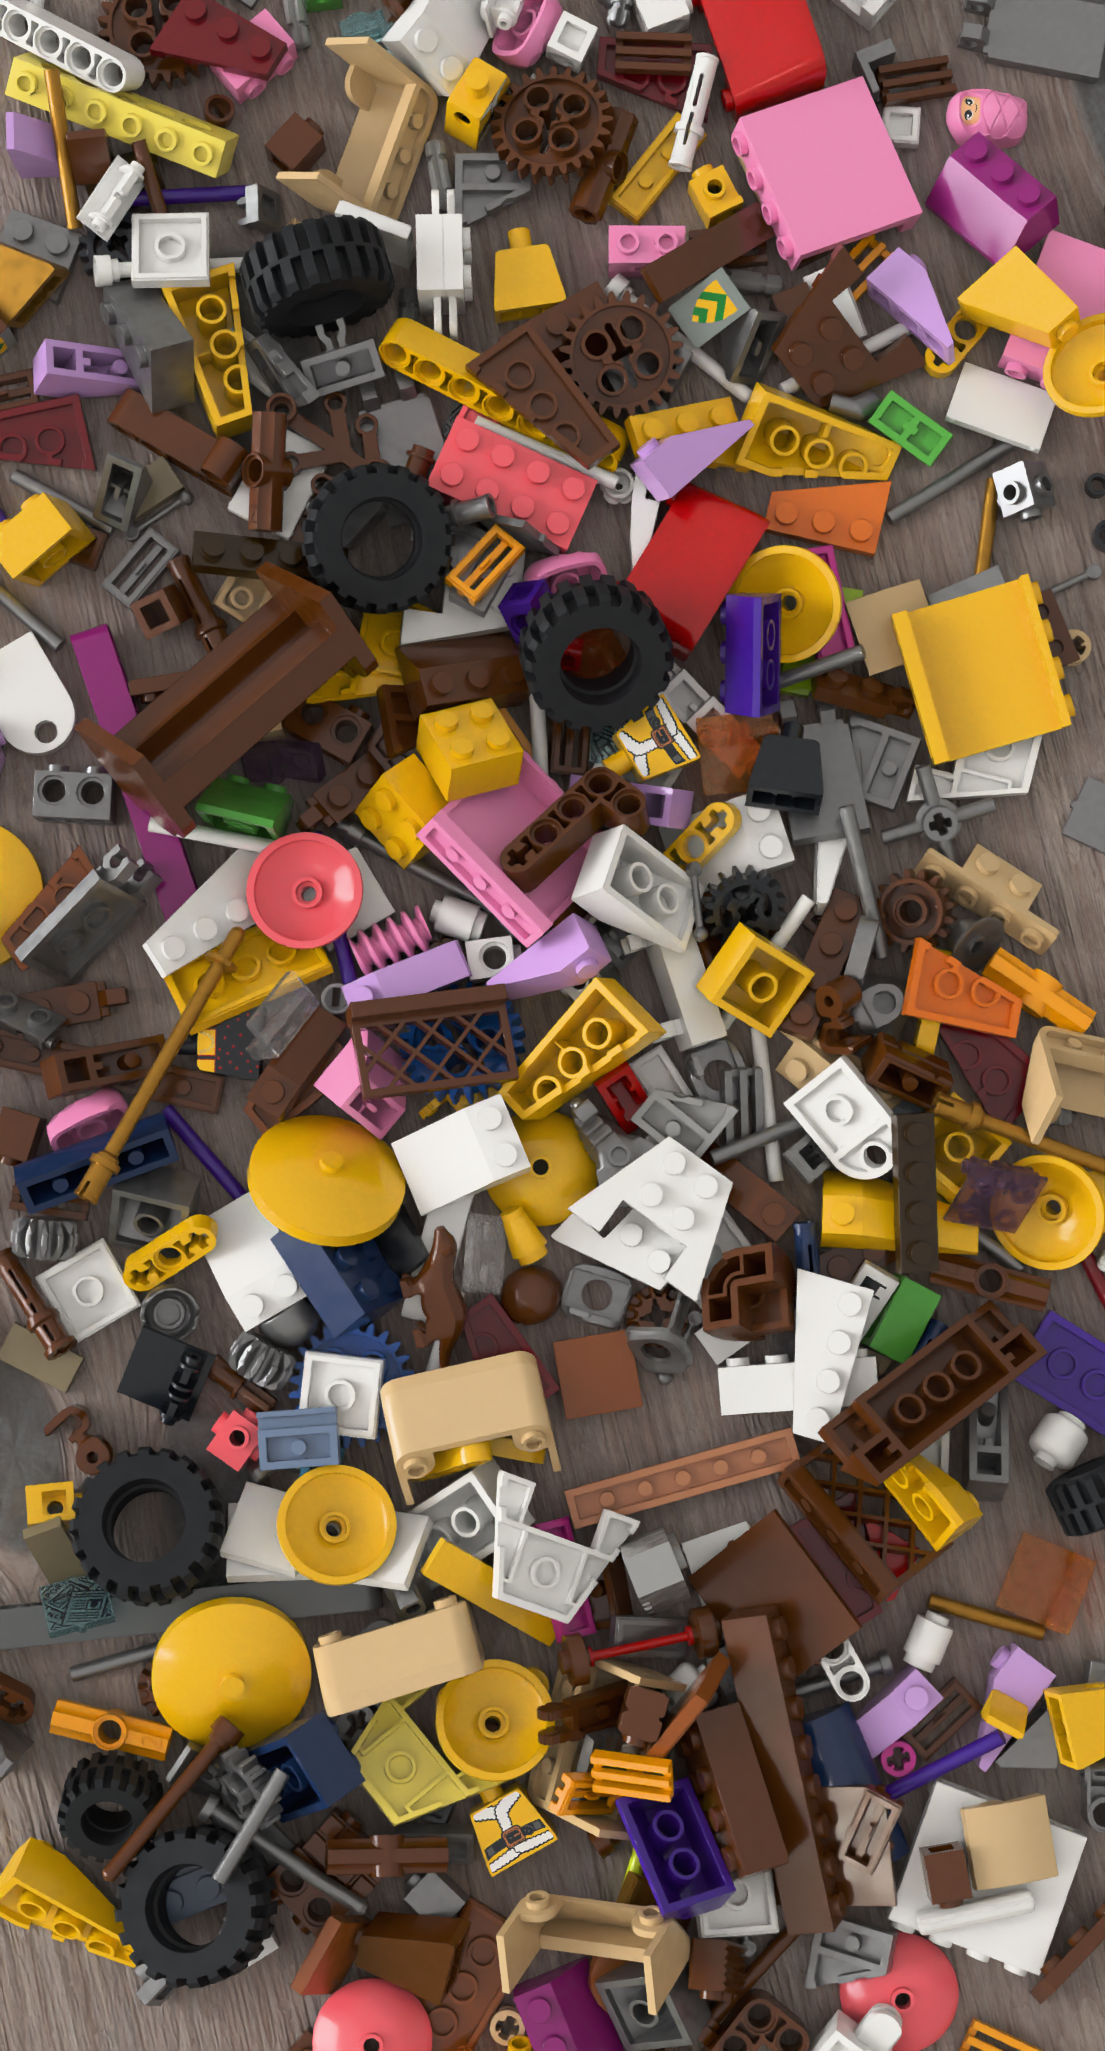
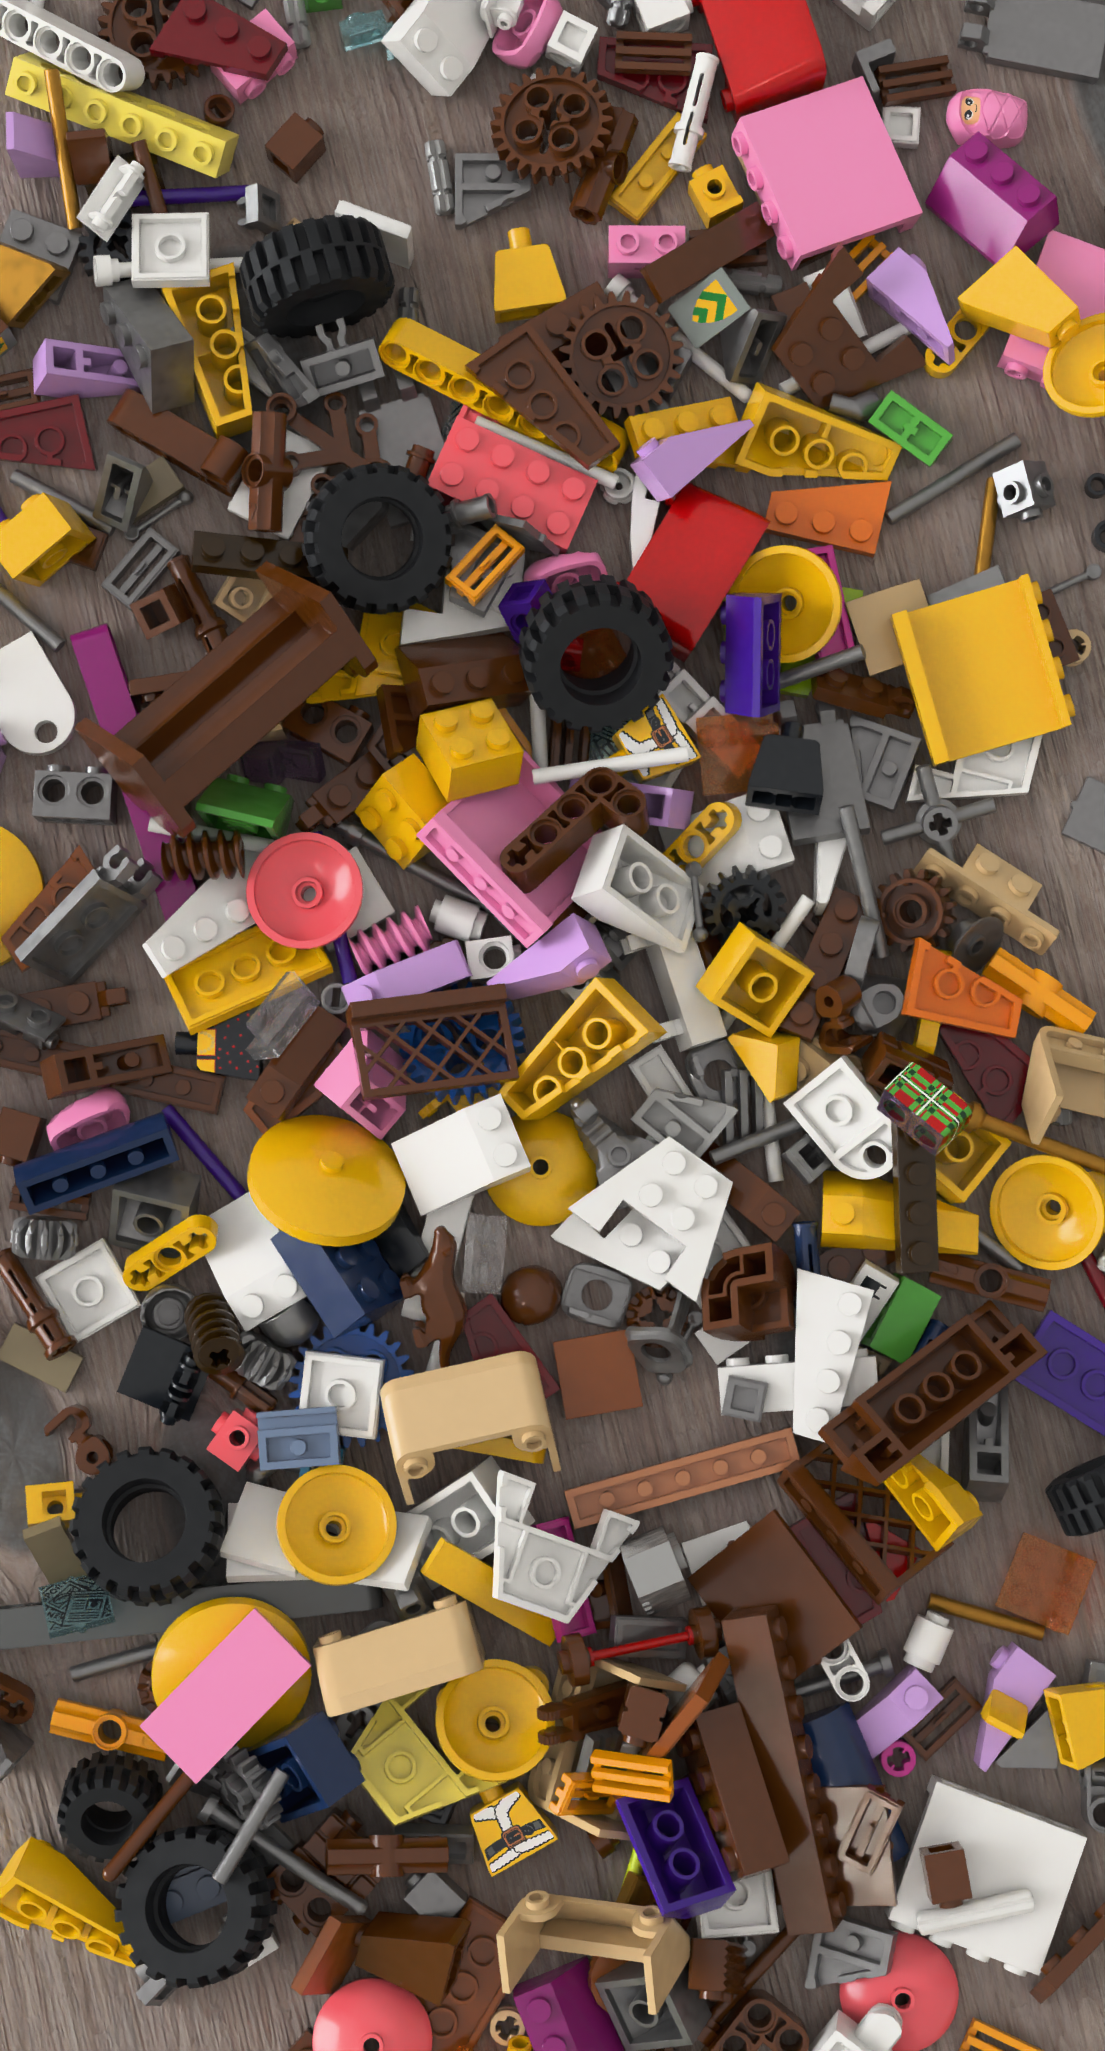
pearl gold bar [73,926,245,1205] -> none
tan windscreen [276,36,438,220] -> none
yellow beam [411,1440,493,1482] -> none
white brick [415,189,473,340] -> none
yellow torso [444,57,512,151] -> none
yellow cone [500,1205,548,1266] -> none
red slope [593,1061,648,1135] -> none
dark purple bar [886,1729,1006,1800] -> none
hinge [943,1156,1048,1234] -> none
white piece [944,362,1055,454] -> none
tan slope [960,1793,1058,1890] -> none
white head [1029,1410,1088,1471] -> none
none -> bright pink tile [140,1607,312,1784]
none -> reddish brown piece [161,829,245,881]
none -> dark brown piece [184,1292,245,1375]
none -> white bar [532,746,689,785]
none -> flat silver tile [721,1375,768,1423]
none -> yellow slope [727,1027,800,1103]
none -> piece [877,1062,972,1156]

